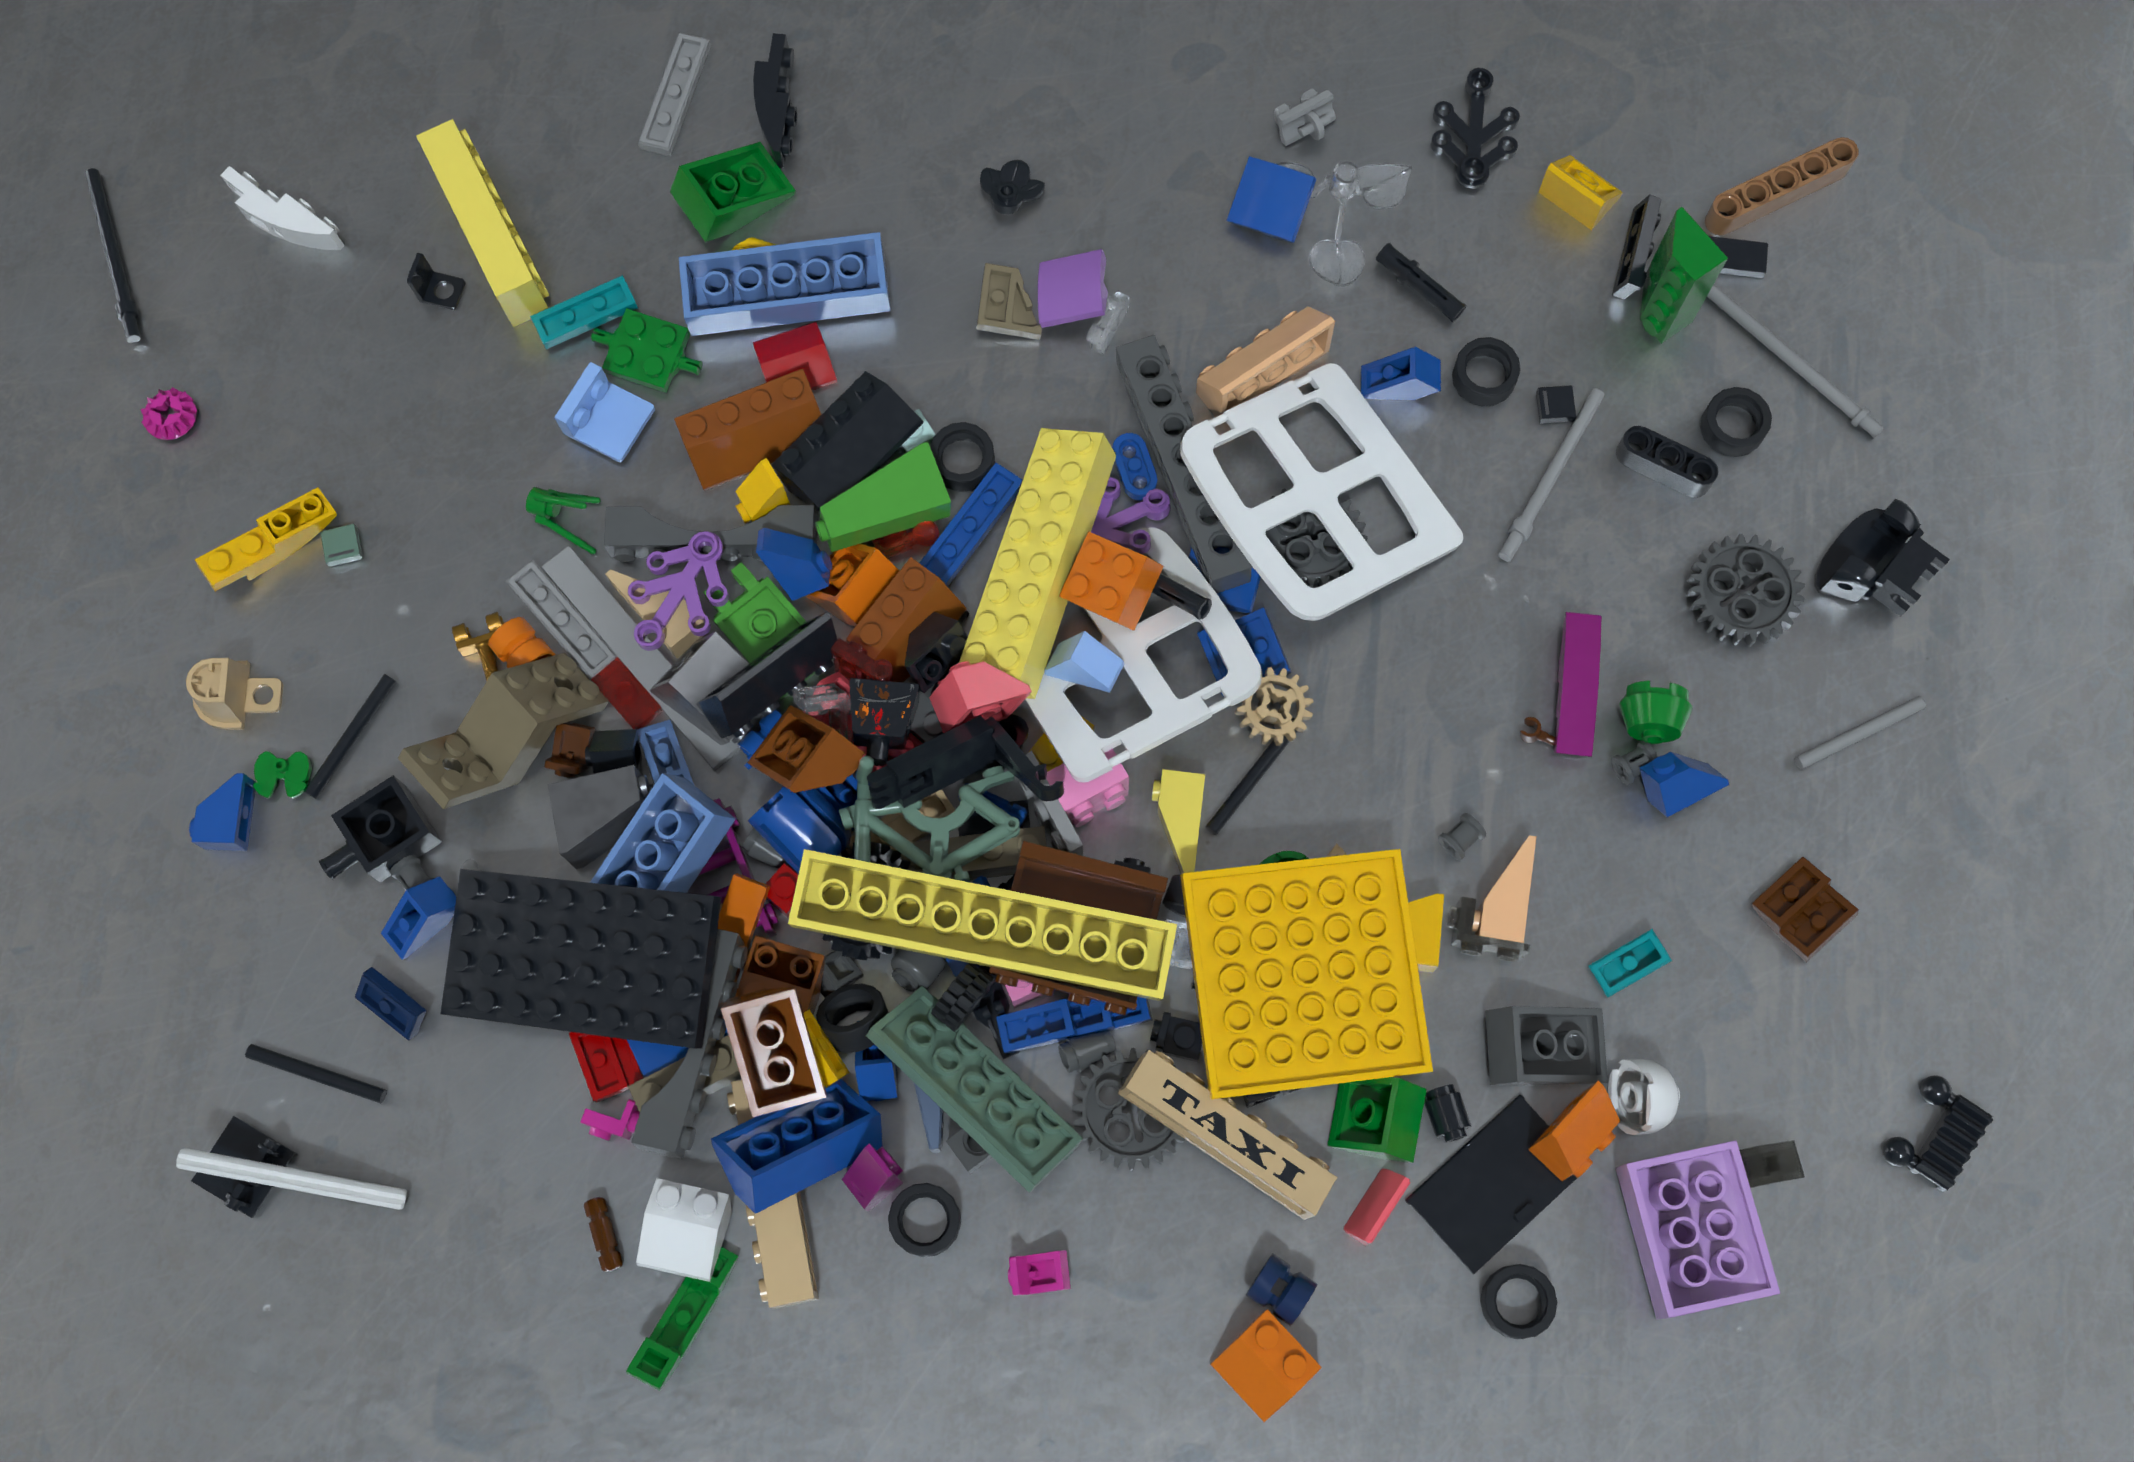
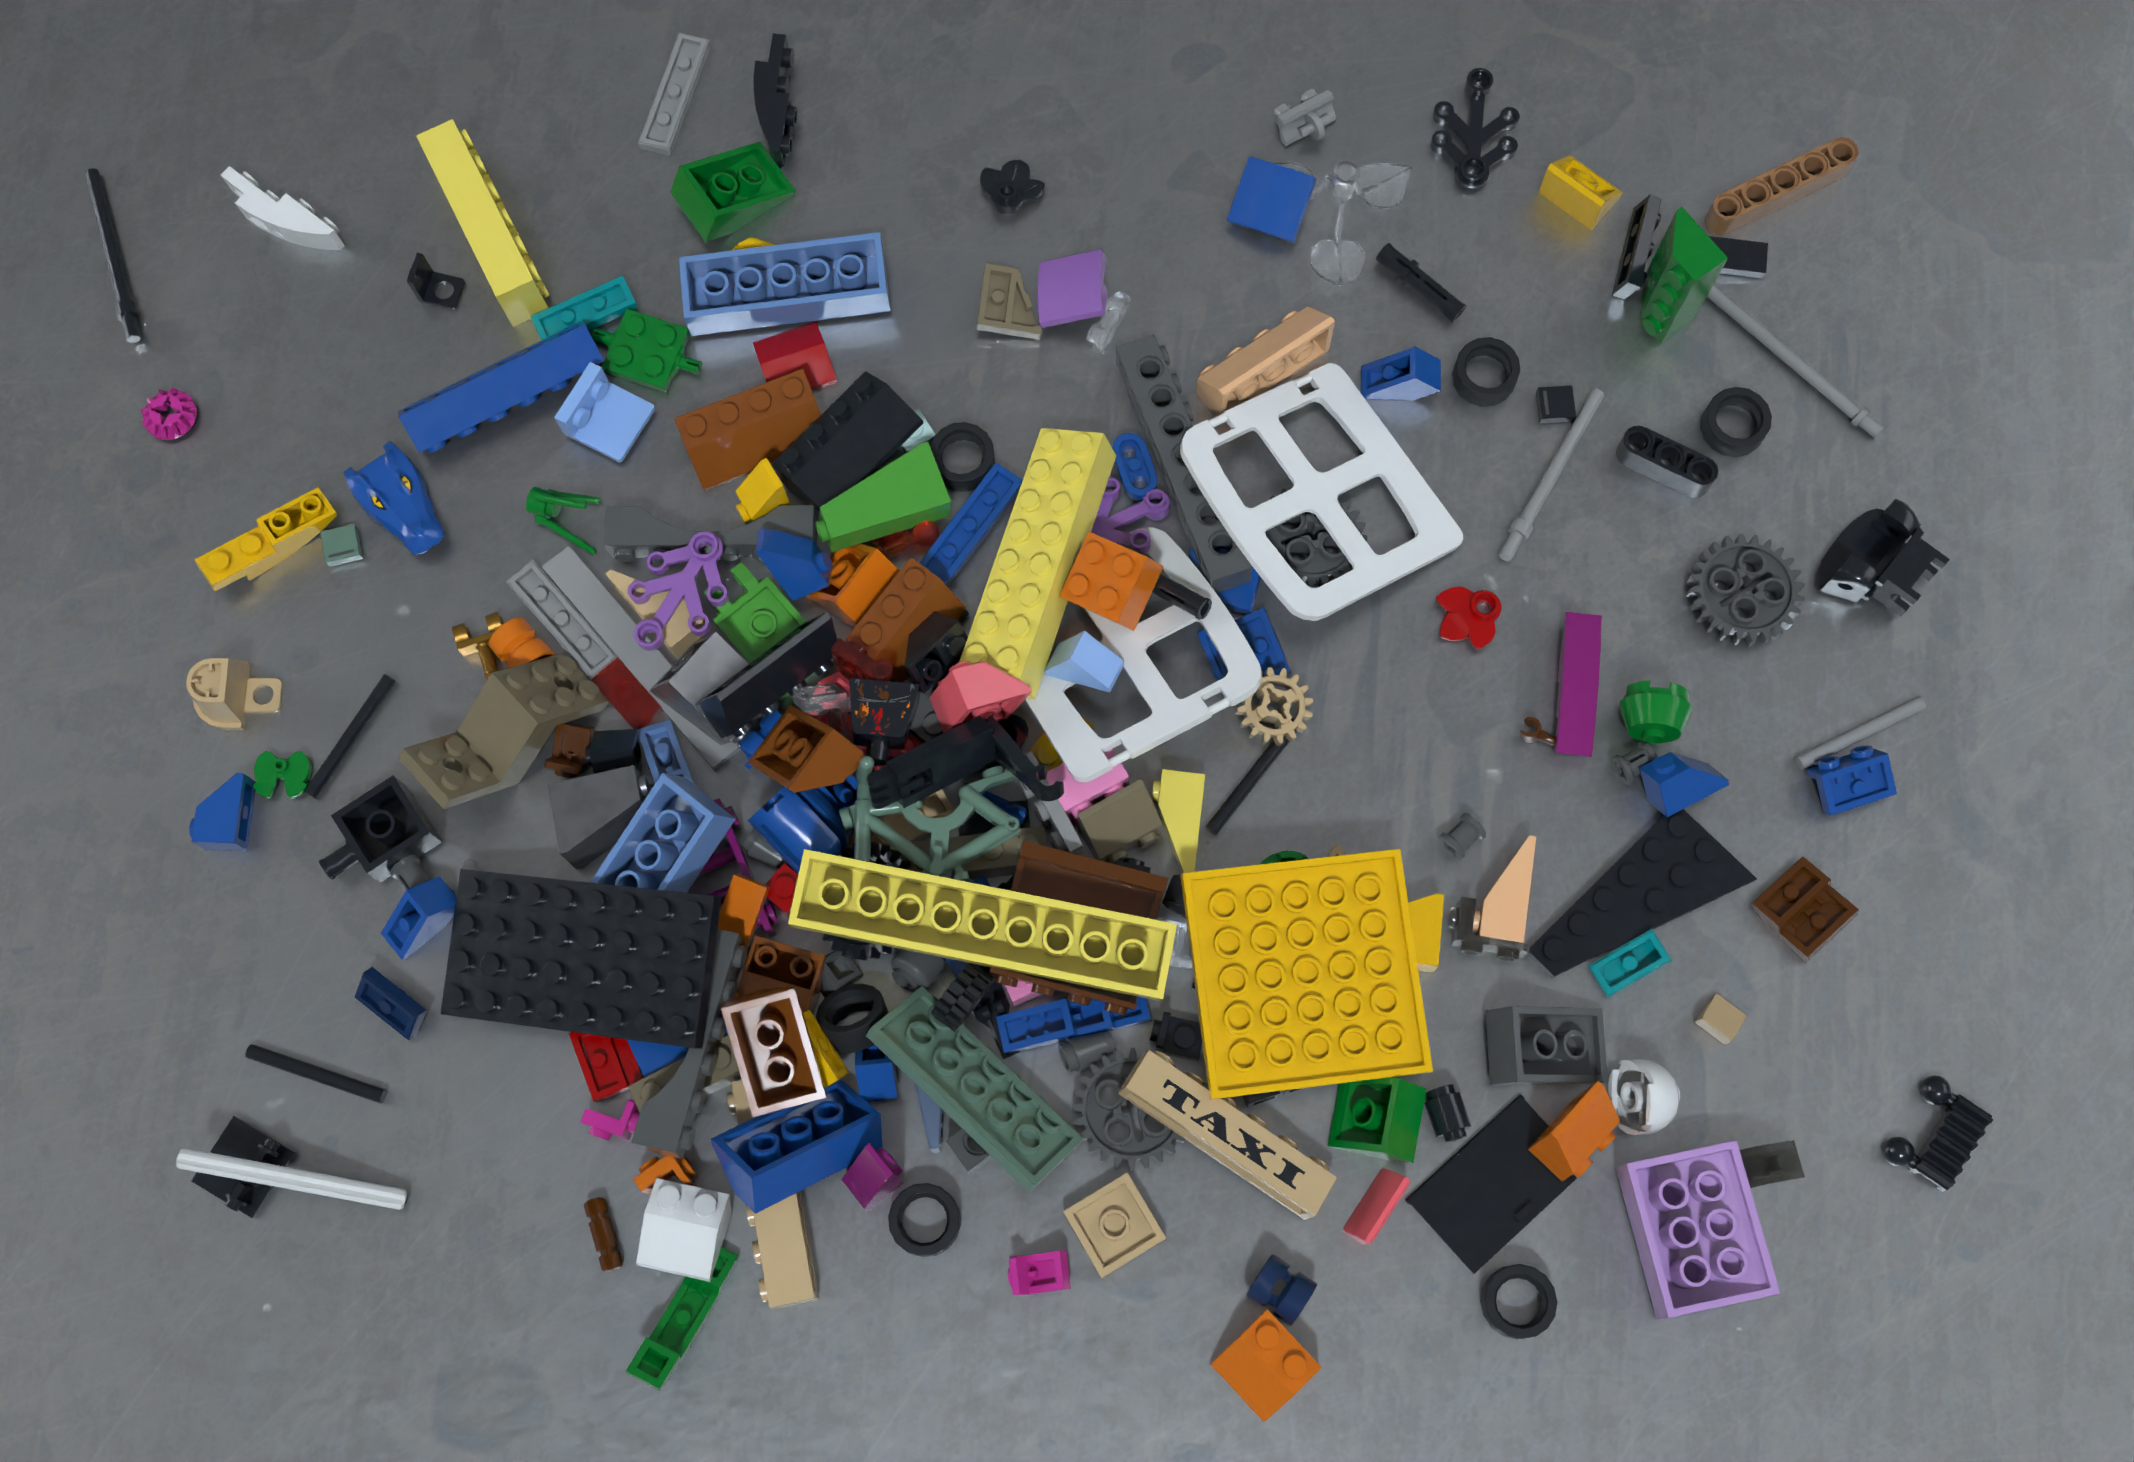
none -> blue animal [343,441,447,557]
none -> blue brick [398,320,604,453]
none -> orange bracket [633,1155,697,1194]
none -> tan plate [1063,1173,1166,1279]
none -> dark tan slope [1077,779,1162,864]
none -> red plate [1436,586,1502,650]
none -> black wing [1525,809,1757,979]
none -> tan slope [1694,993,1747,1045]
none -> blue bracket [1806,745,1897,816]

